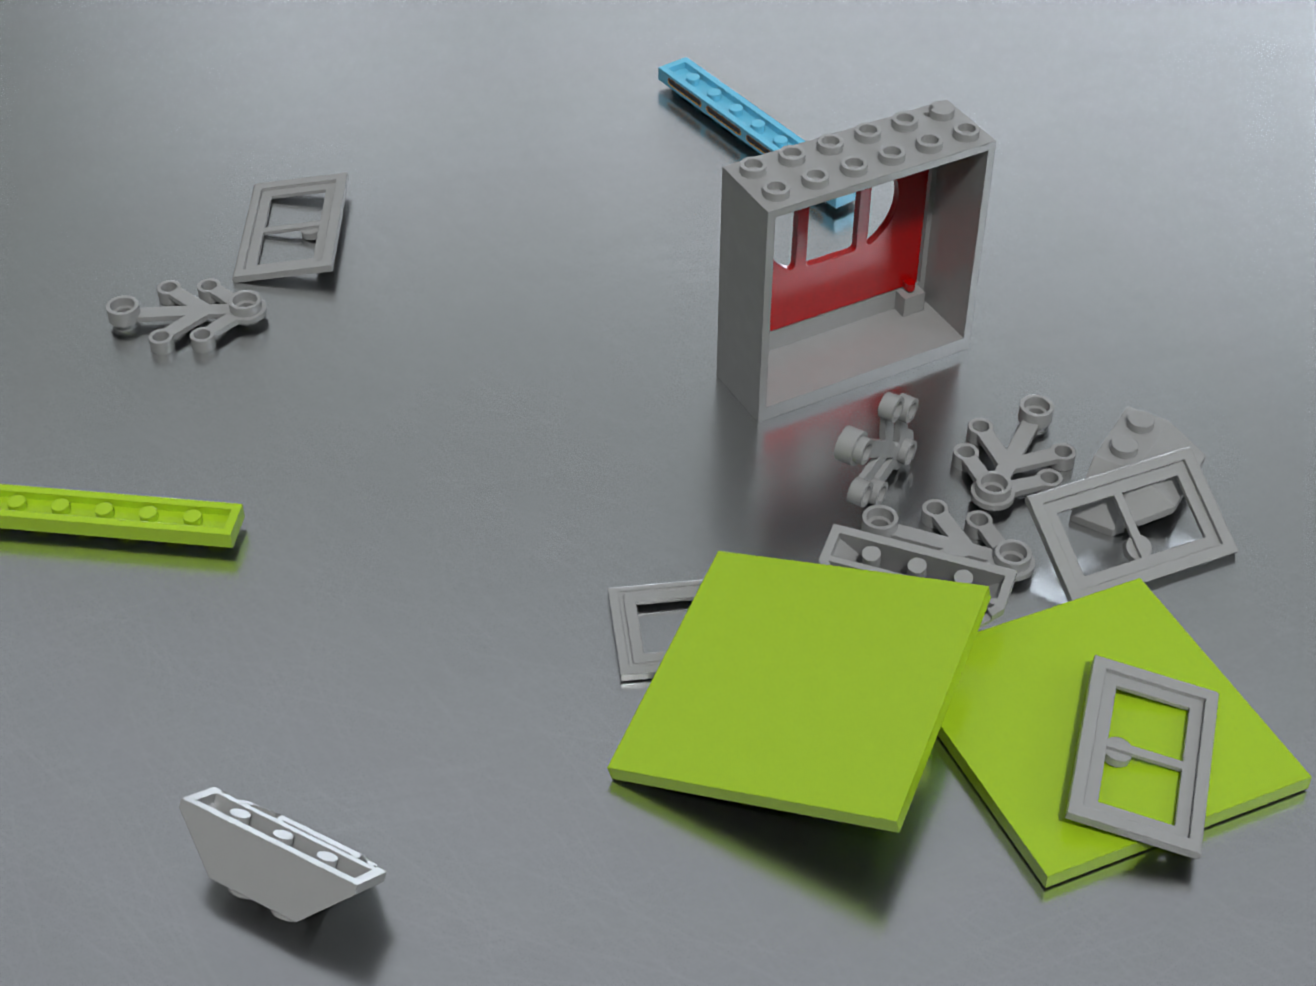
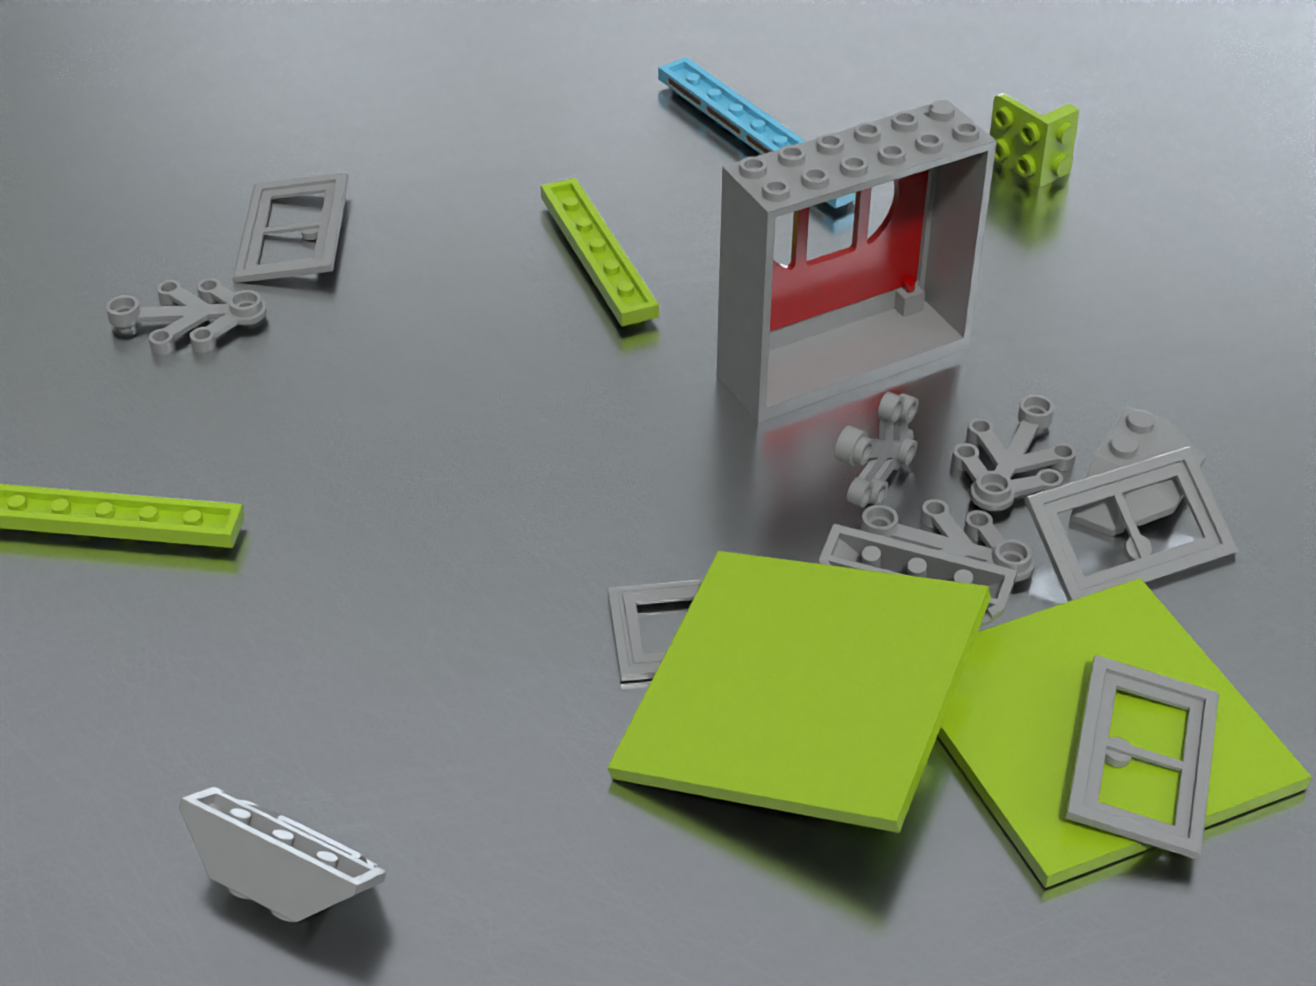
none -> lime plate [540,177,659,326]
none -> lime bracket [990,93,1080,188]

